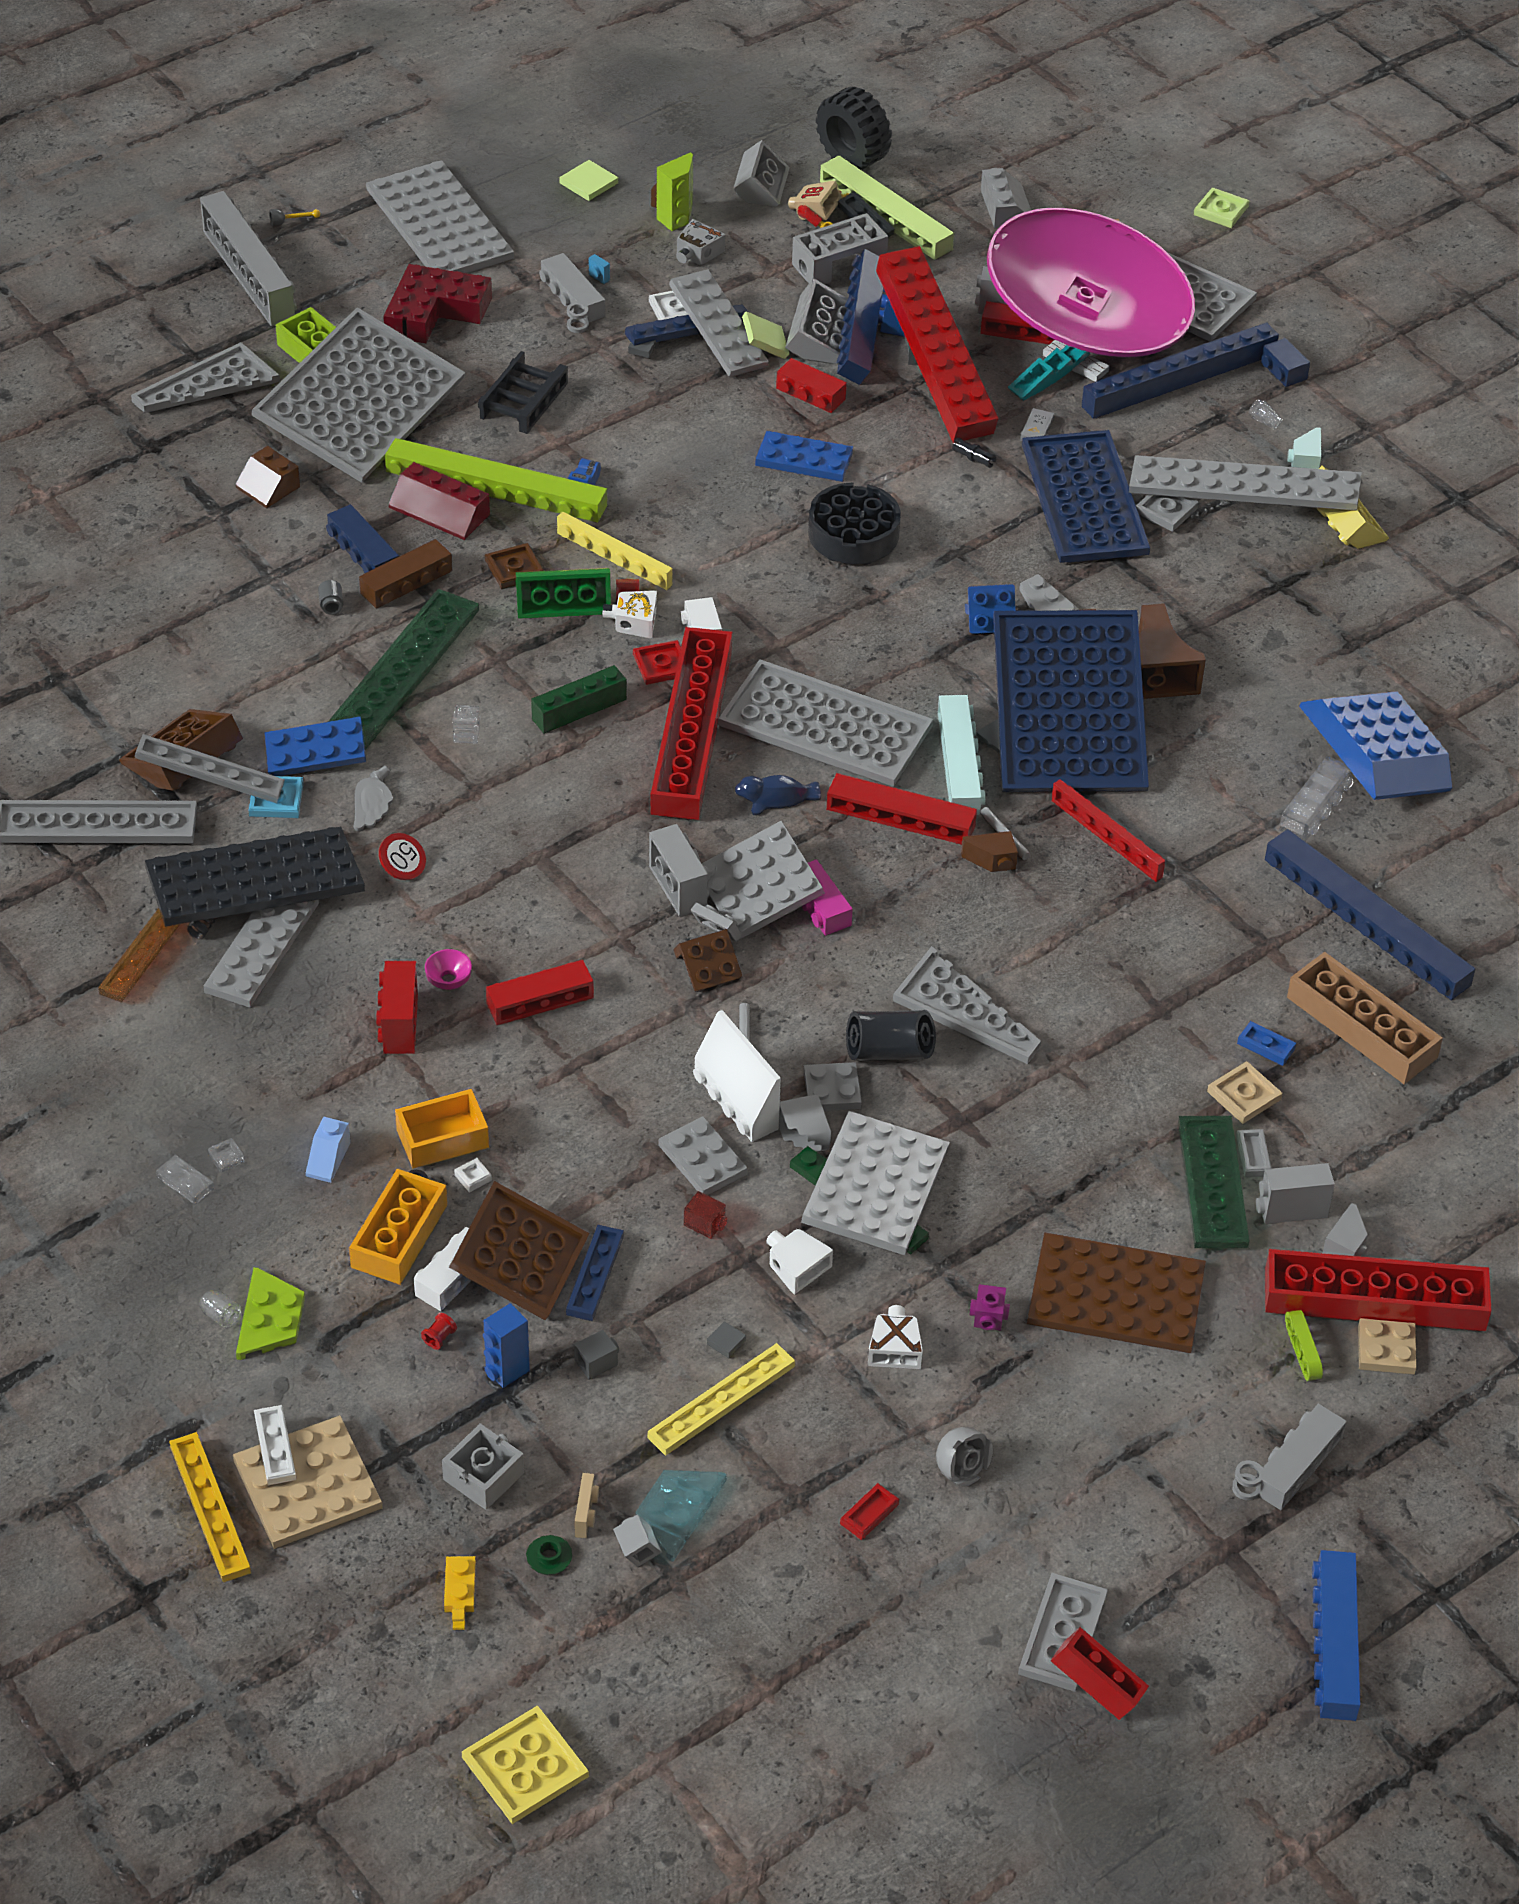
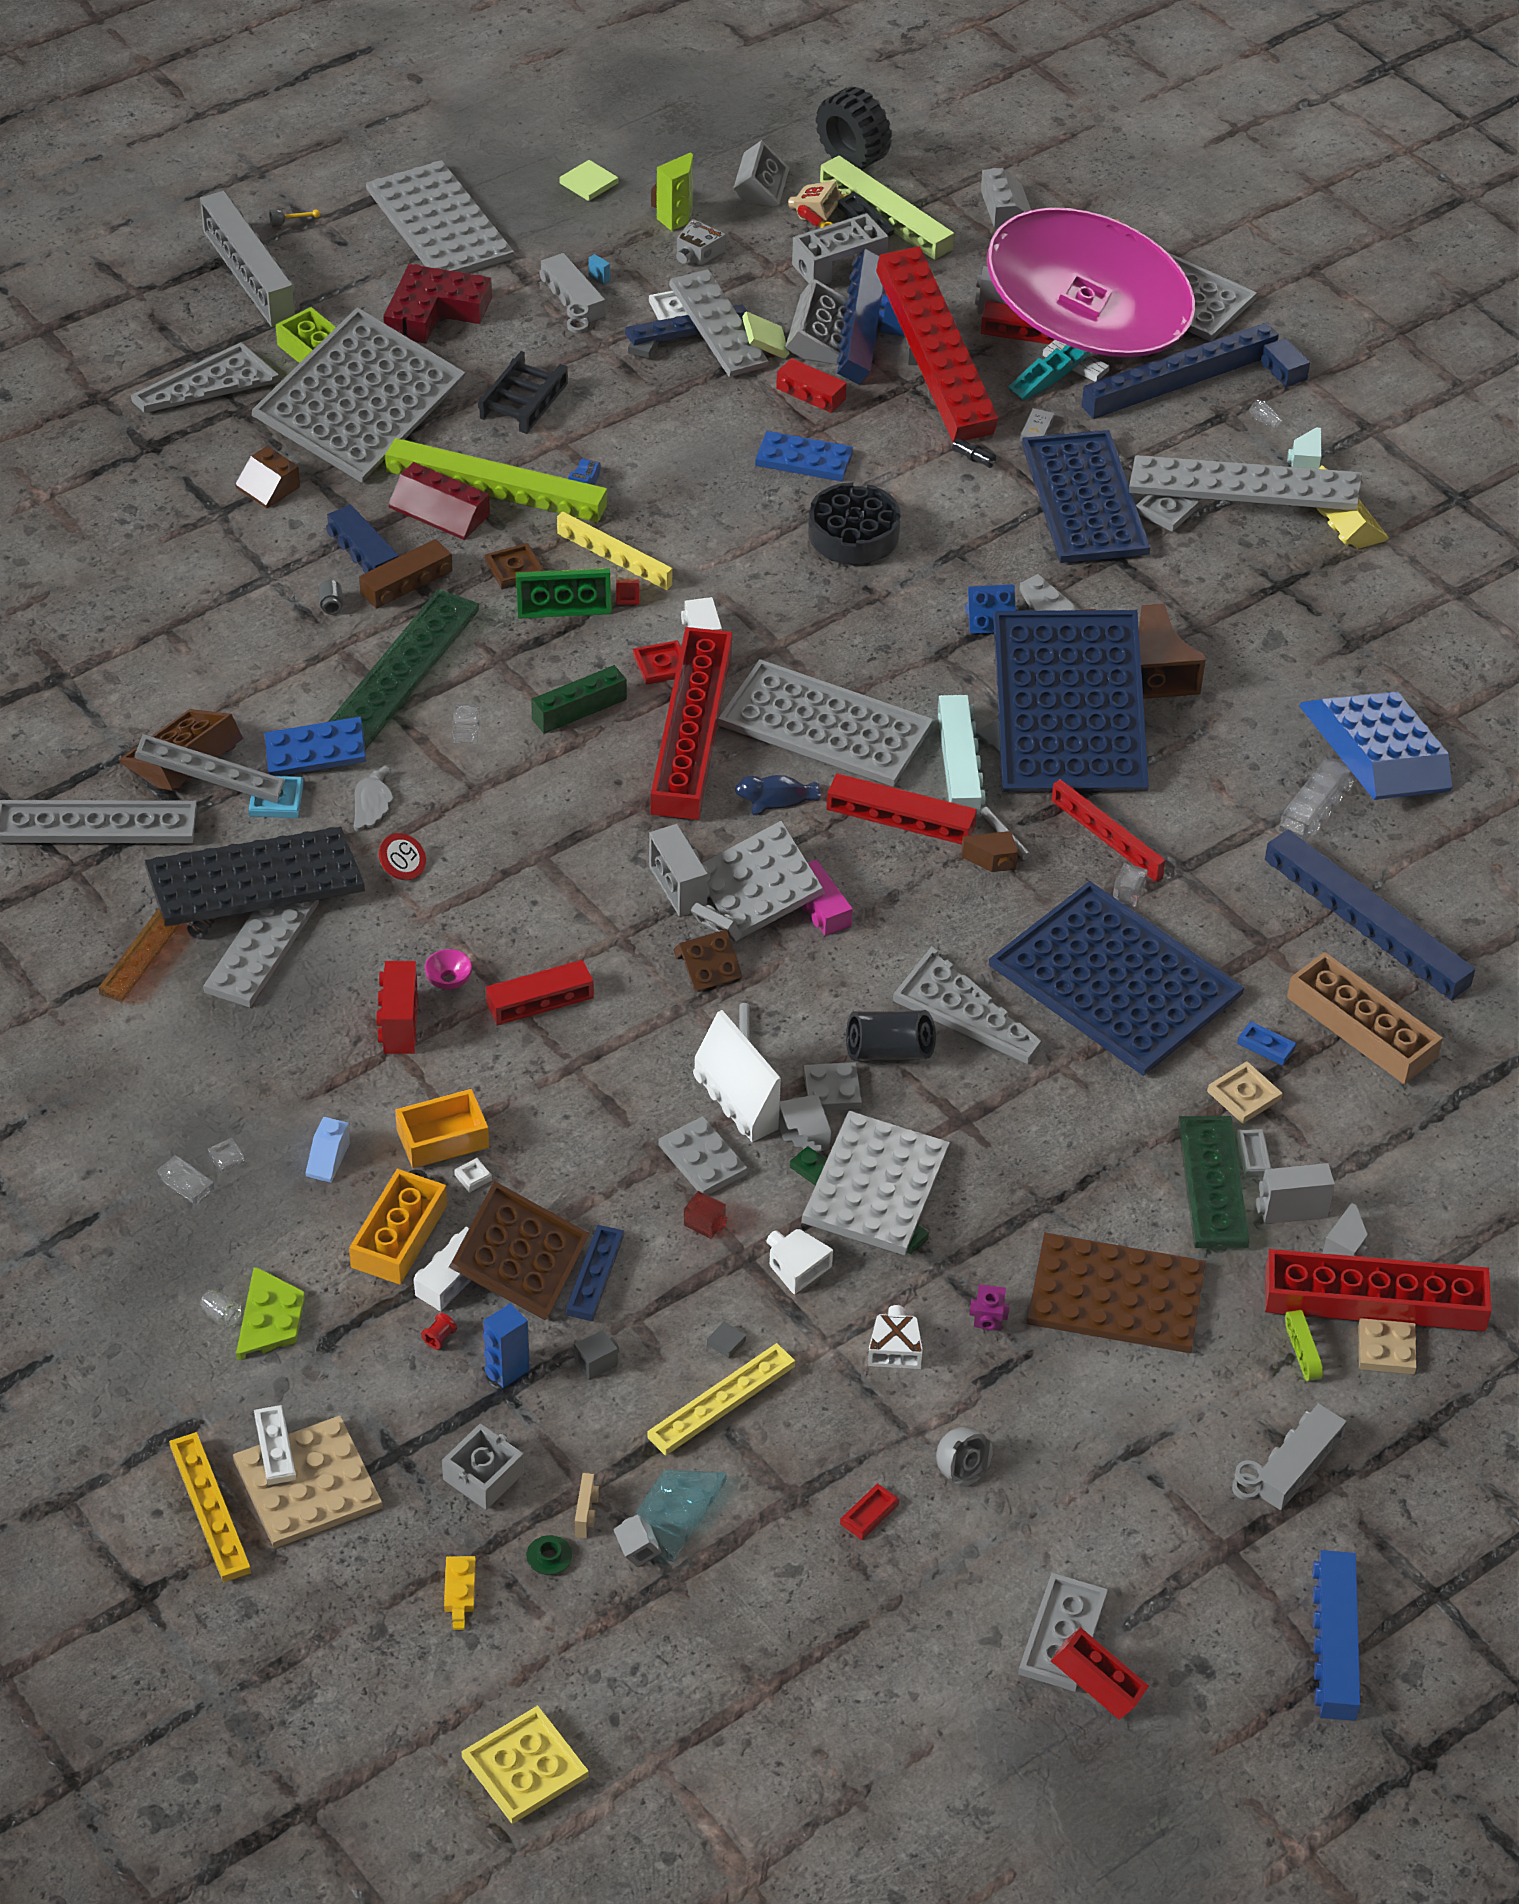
white torso [603,591,657,638] -> none
yellowish green tile [1194,188,1250,228] -> none
none -> dark blue plate [989,881,1244,1076]
none -> clear brick [1113,863,1148,907]

